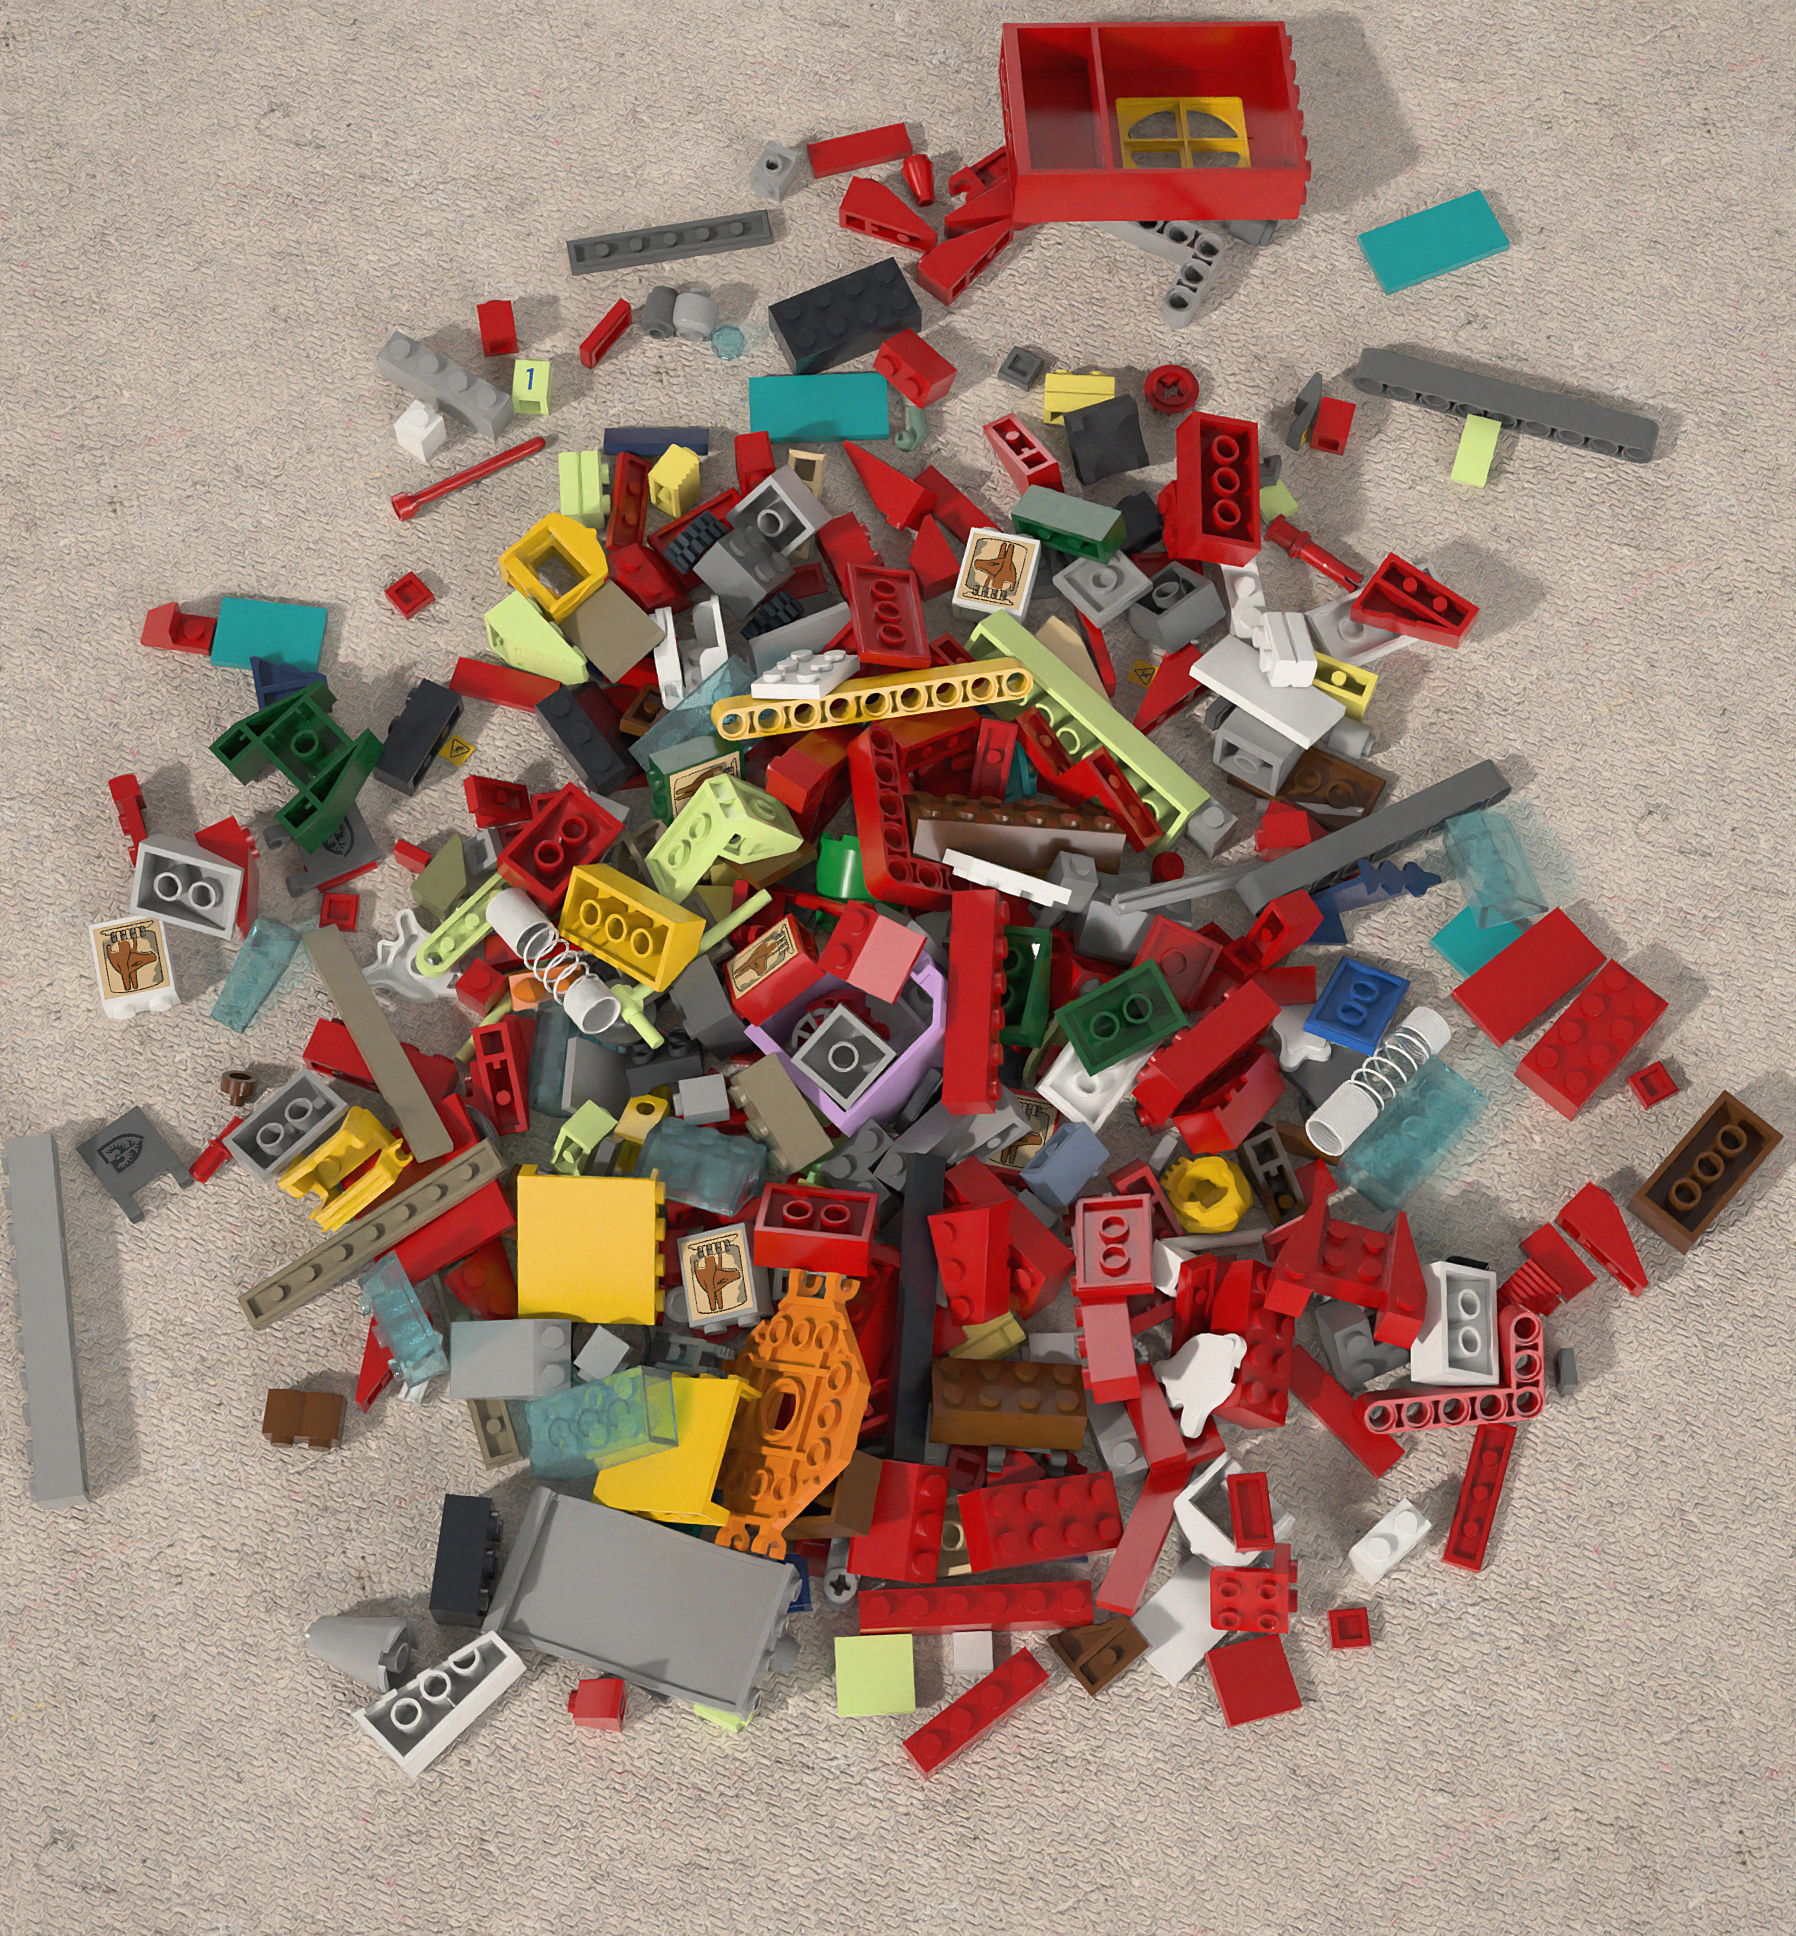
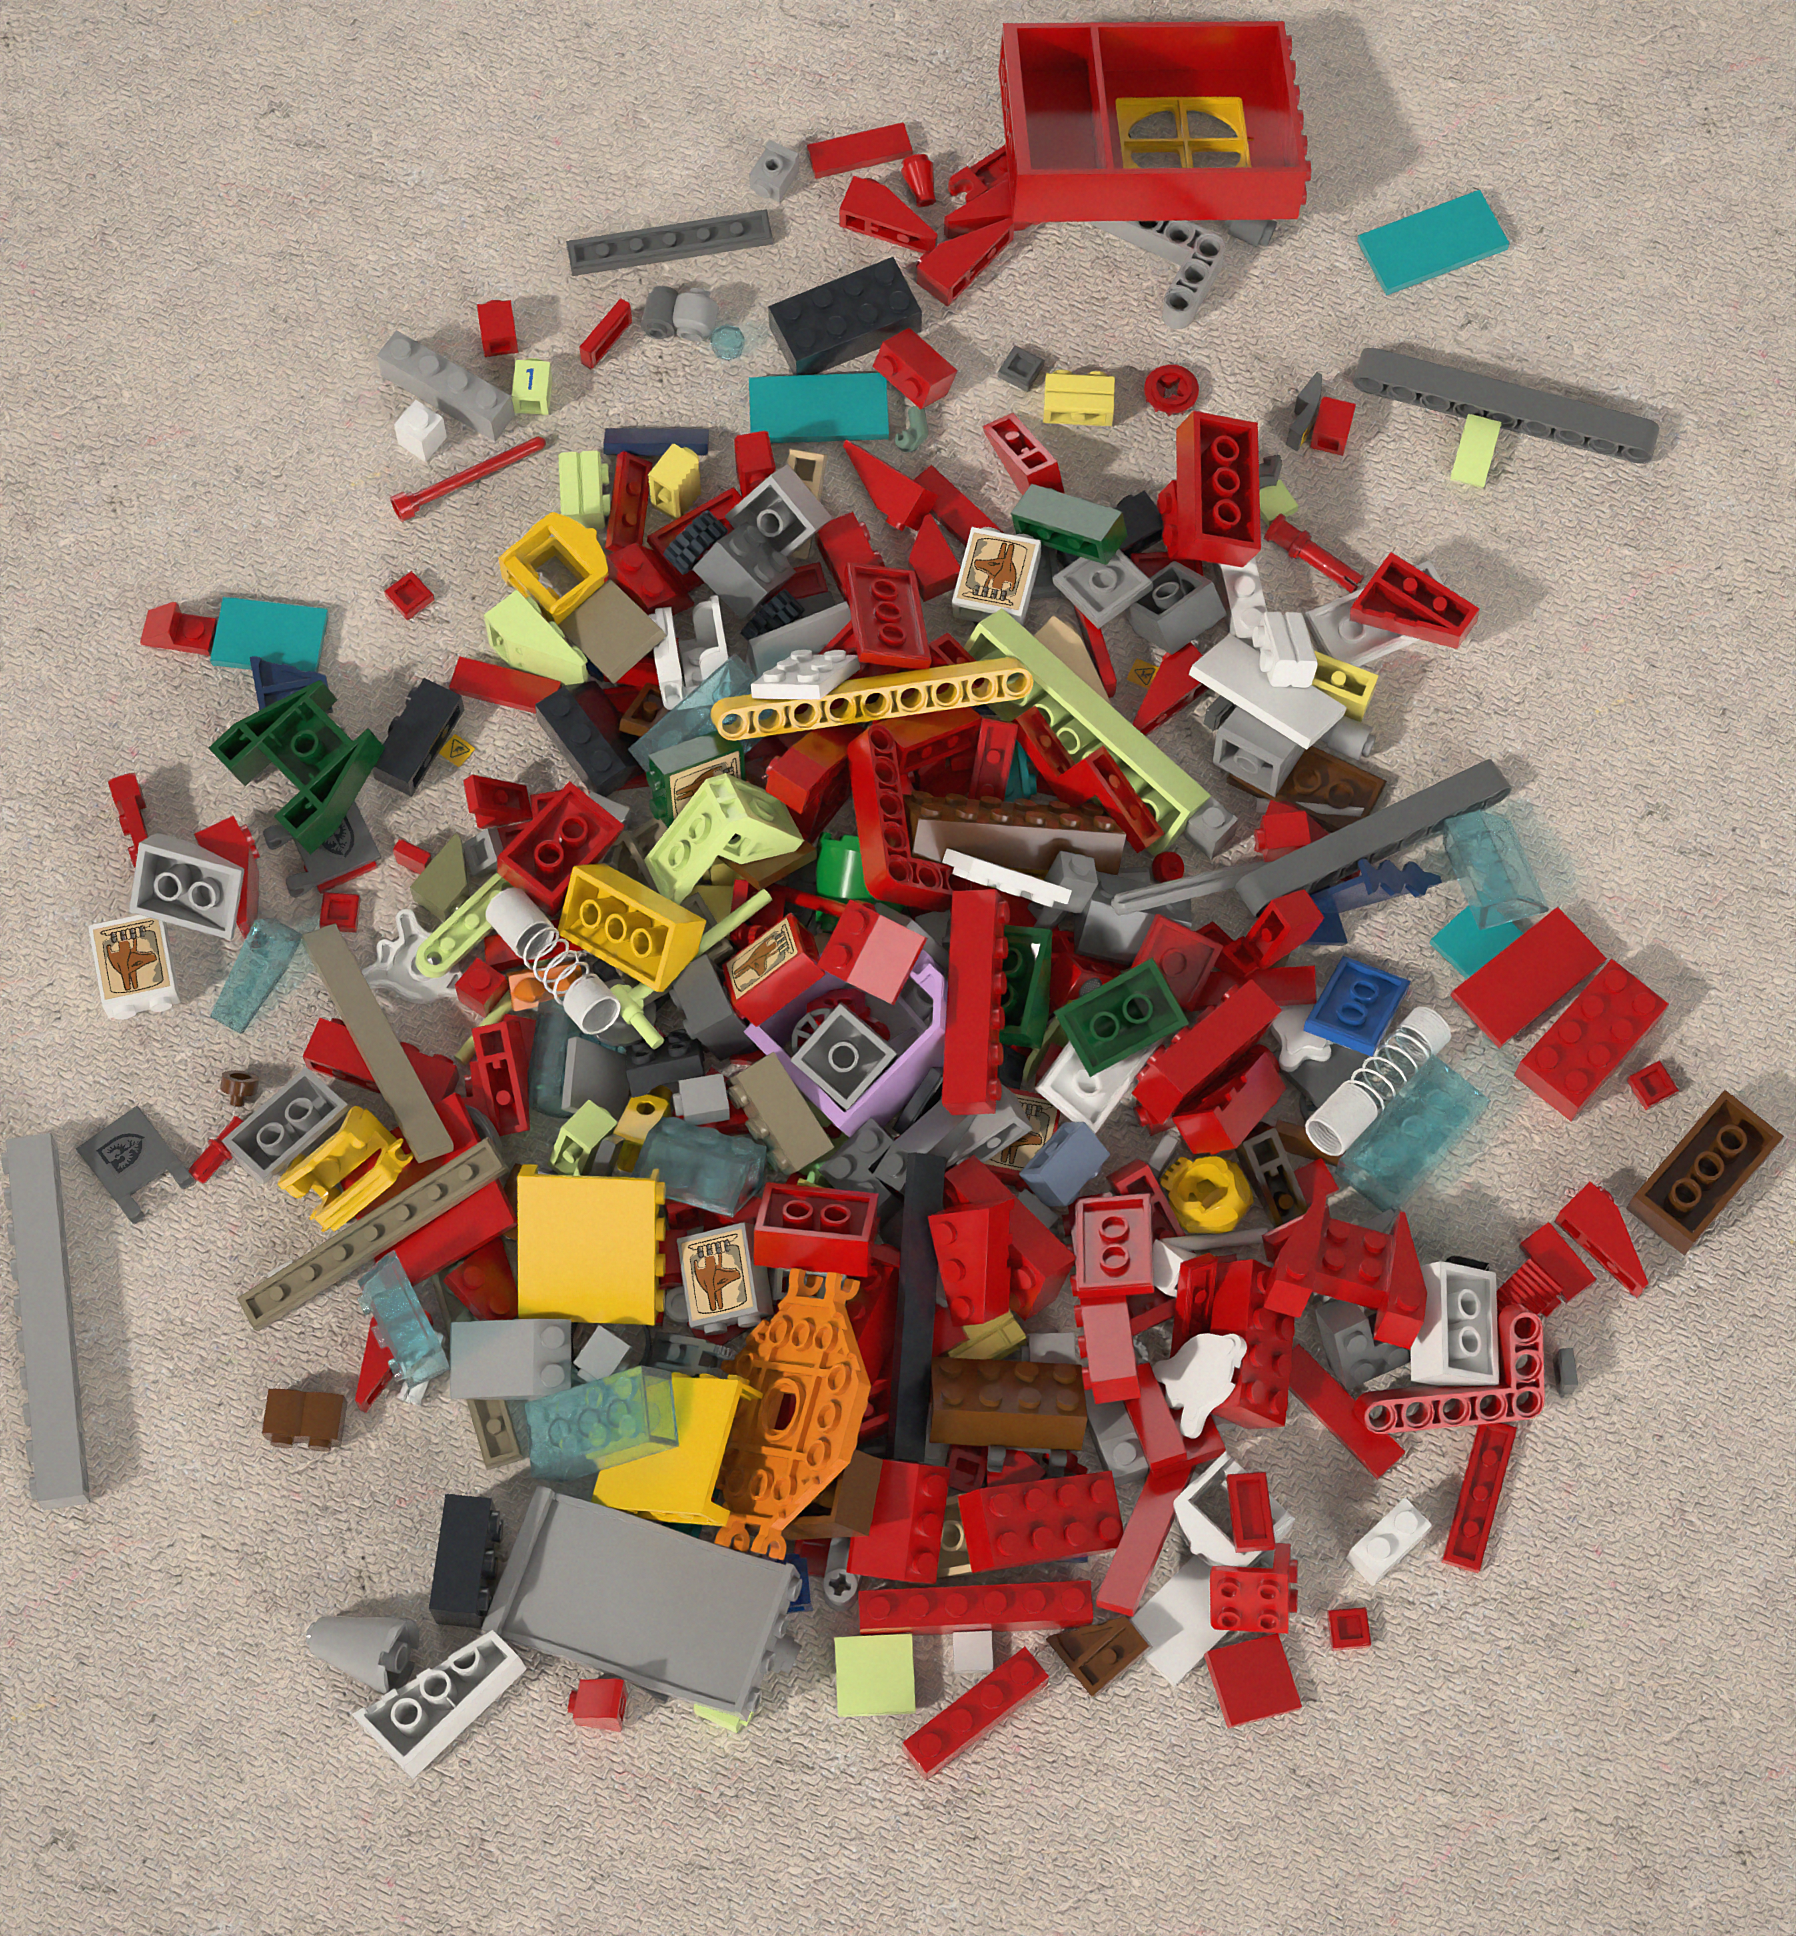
black brick [1063,394,1150,486] -> none

